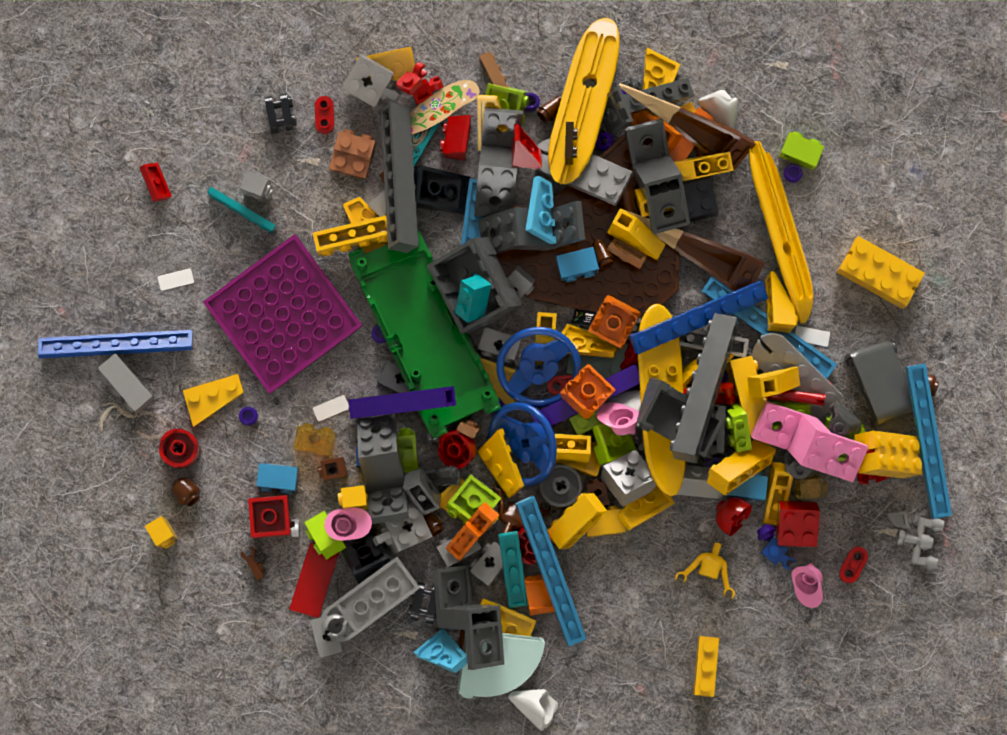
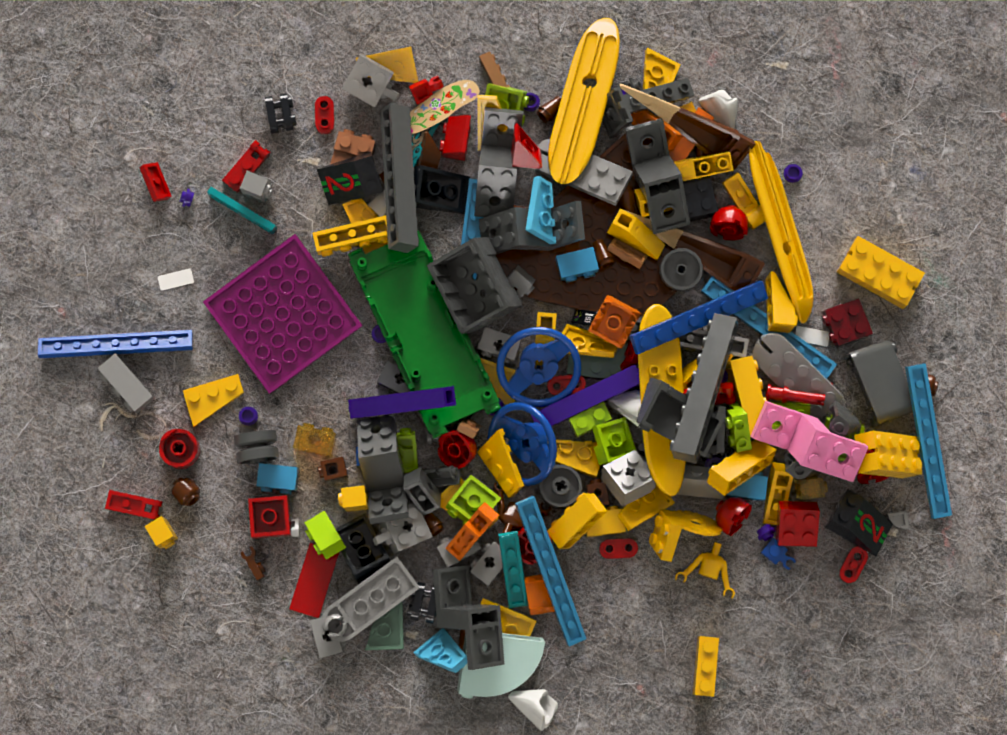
white sticker [313,395,349,421] -> none
bright pink piece [324,508,372,541] -> none
red plate [395,62,427,95] -> none
teal brick [455,275,491,323] -> none
yellow brick [555,434,591,462] -> none
orange slope [560,364,616,420] -> none
dark brown plate [565,122,578,165] -> none
dark purple plate [595,132,614,151] -> none
bright pink piece [596,402,639,435] -> none
yellow slope [747,366,800,398] -> none
lime brick [779,131,824,171] -> none
bright pink piece [792,563,823,608] -> none
light grey piece [896,517,944,570] -> none
none -> red plate [105,490,163,520]
none -> dark purple plate [179,188,194,207]
none -> red plate [222,140,271,193]
none -> dark grey wheel [234,430,279,464]
none -> black slope [317,152,383,205]
none -> sand green wing [365,601,404,651]
none -> reddish brown slope [417,131,441,169]
none -> red plate [599,538,638,559]
none -> yellow piece [649,509,723,562]
none -> dark grey wheel [659,248,703,291]
none -> red cylinder [710,205,749,241]
none -> yellow plate [722,172,765,230]
none -> dark red plate [822,298,873,348]
none -> black slope [825,489,893,557]

